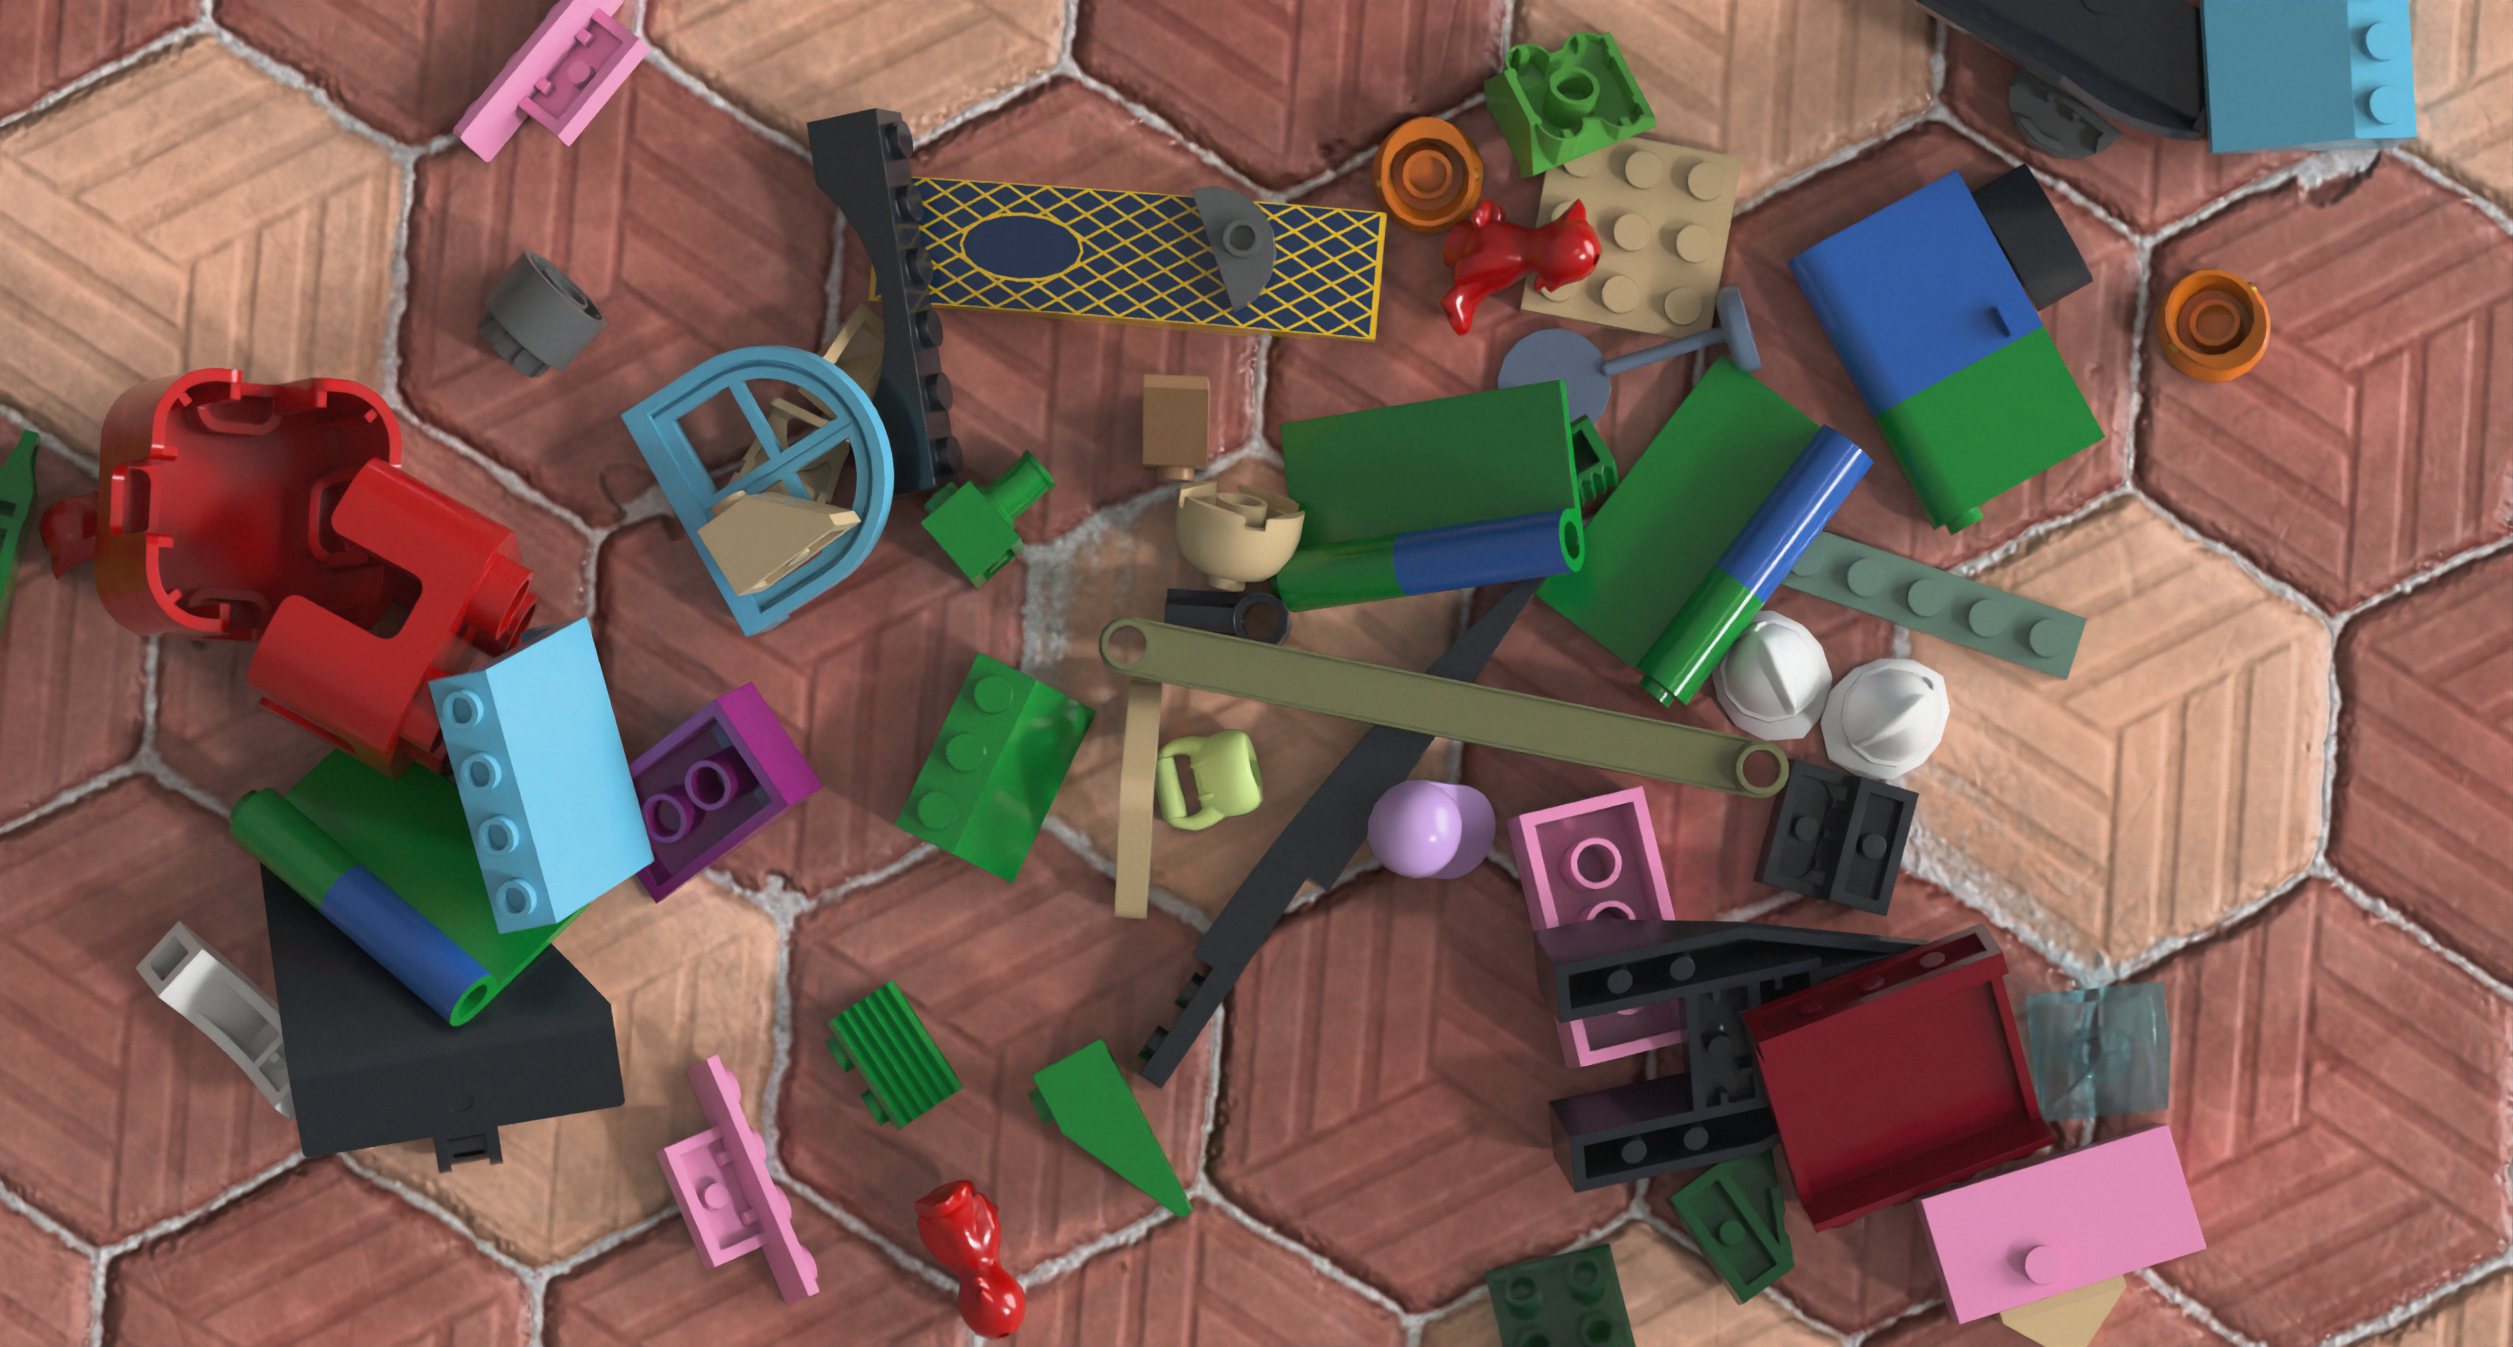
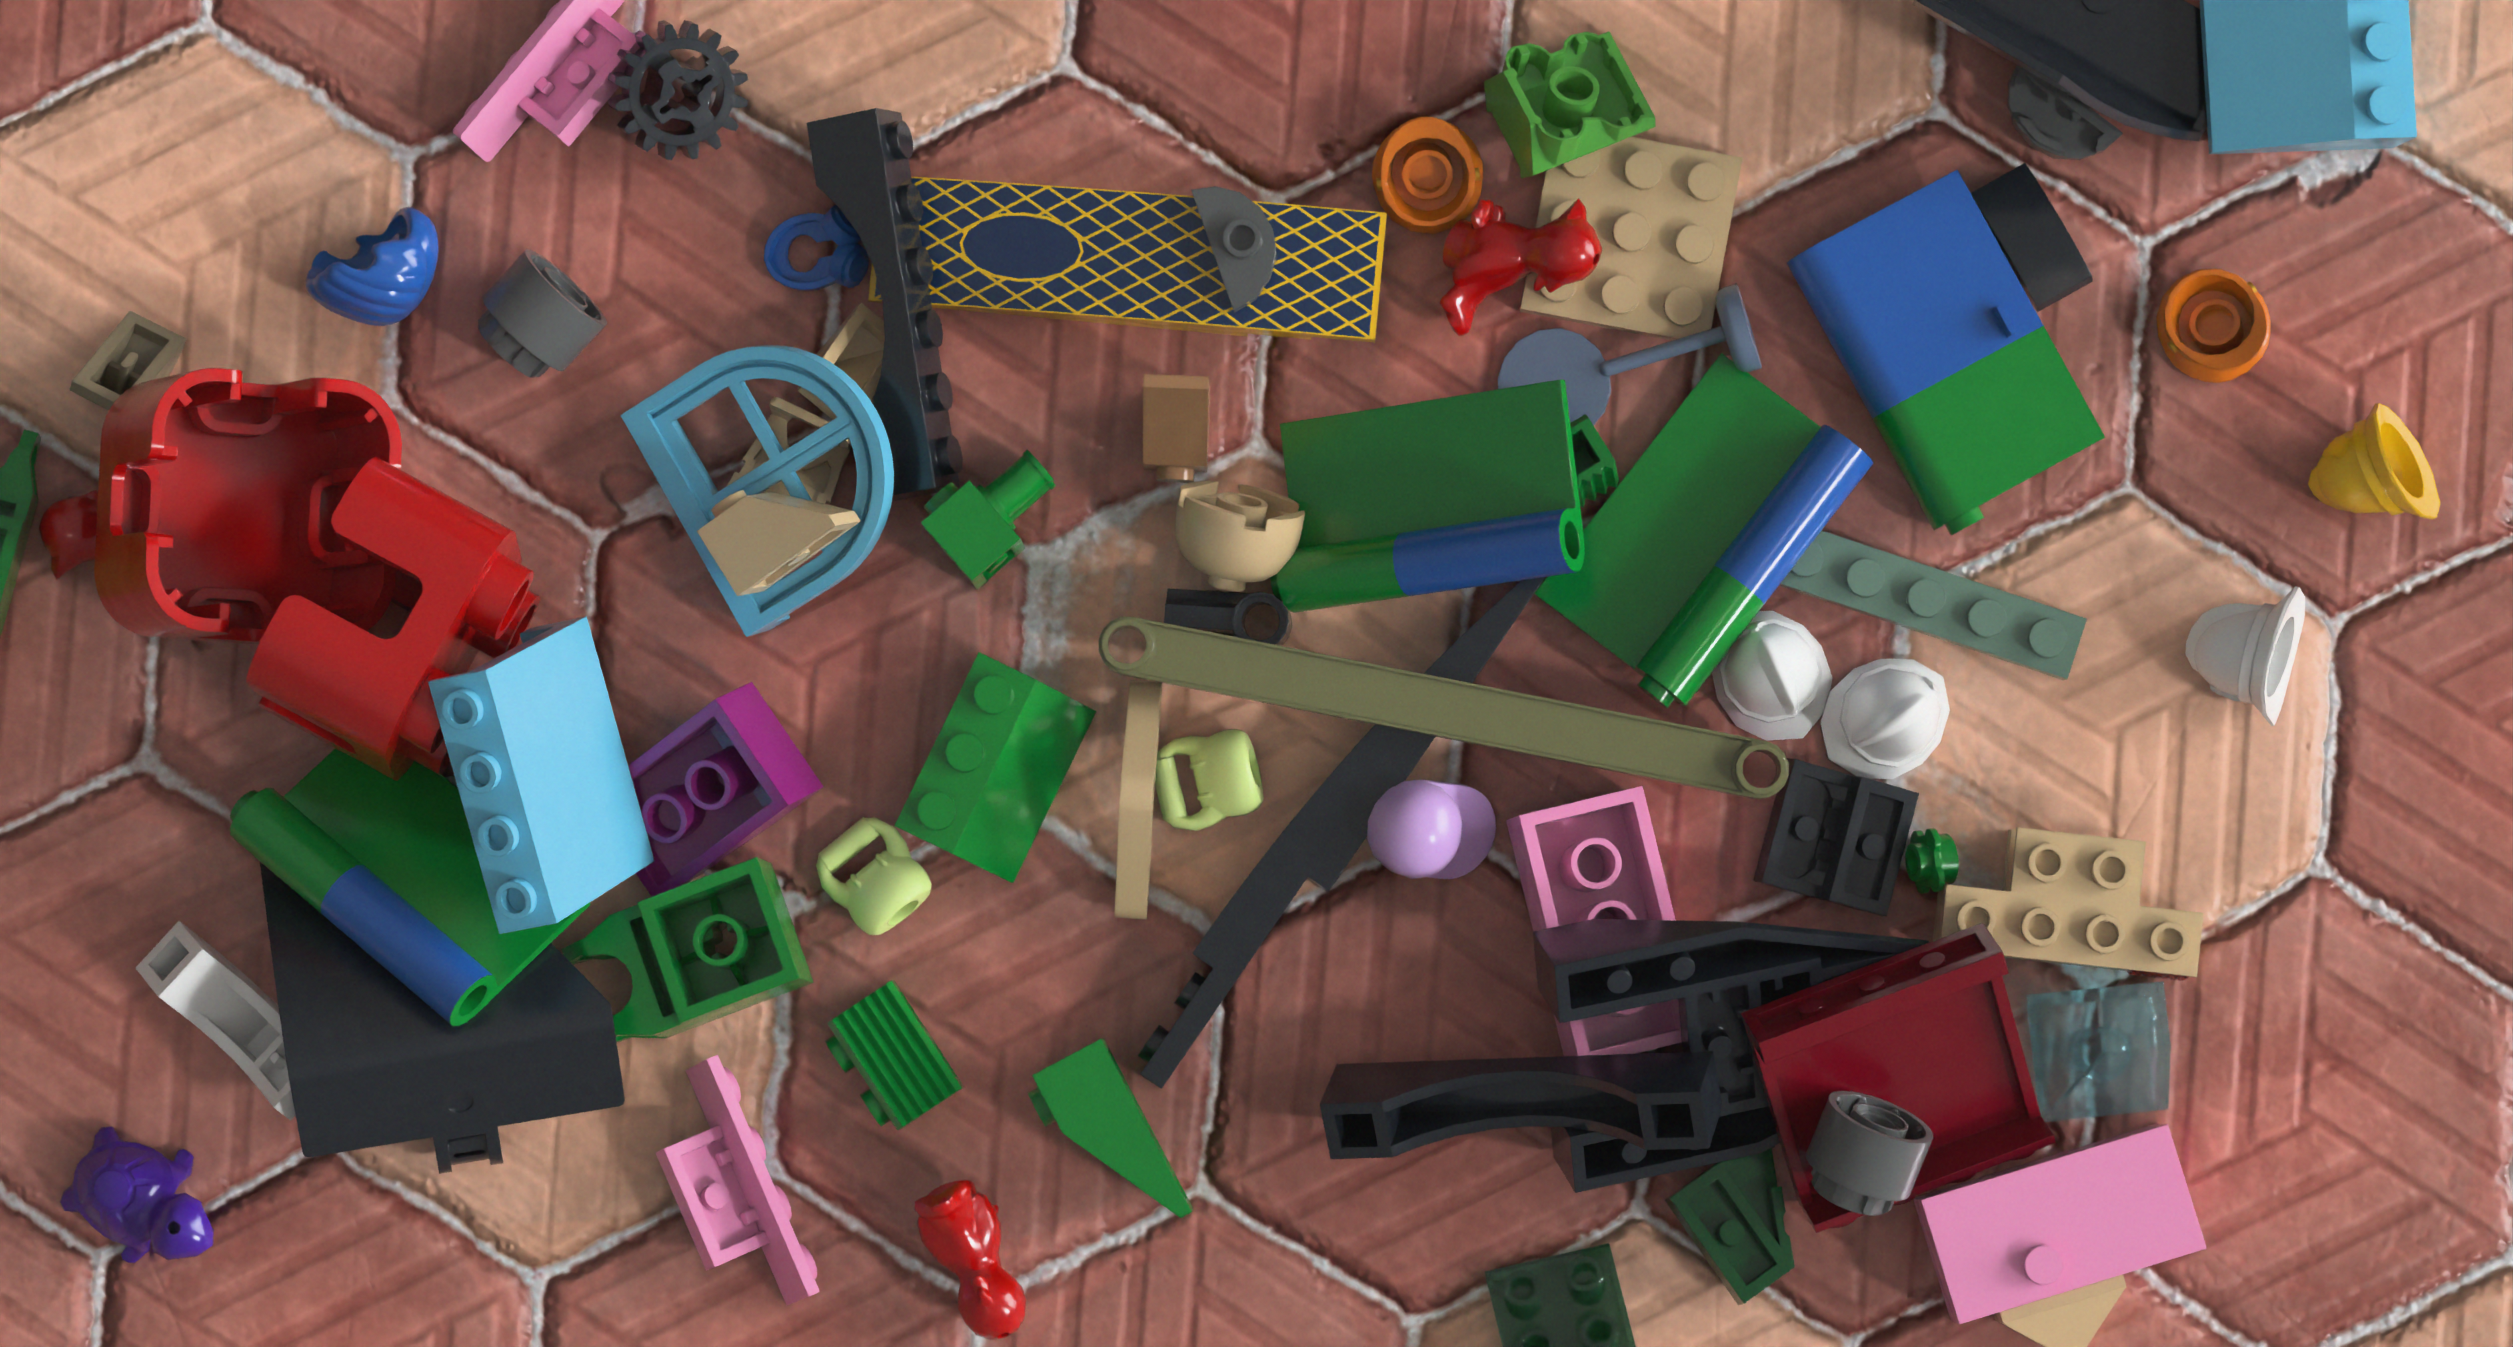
none -> dark purple animal [60,1126,214,1263]
none -> dark tan slope [70,311,186,410]
none -> blue piece [305,207,439,326]
none -> green brick [561,857,814,1042]
none -> black gear [608,20,748,160]
none -> blue piece [764,205,869,291]
none -> yellowish green piece [816,817,932,935]
none -> black arch [1320,1051,1722,1159]
none -> dark grey piece [1806,1091,1933,1216]
none -> green plate [1905,828,1959,894]
none -> tan piece [1933,827,2204,981]
none -> white piece [2185,586,2305,726]
none -> yellow piece [2308,403,2440,520]

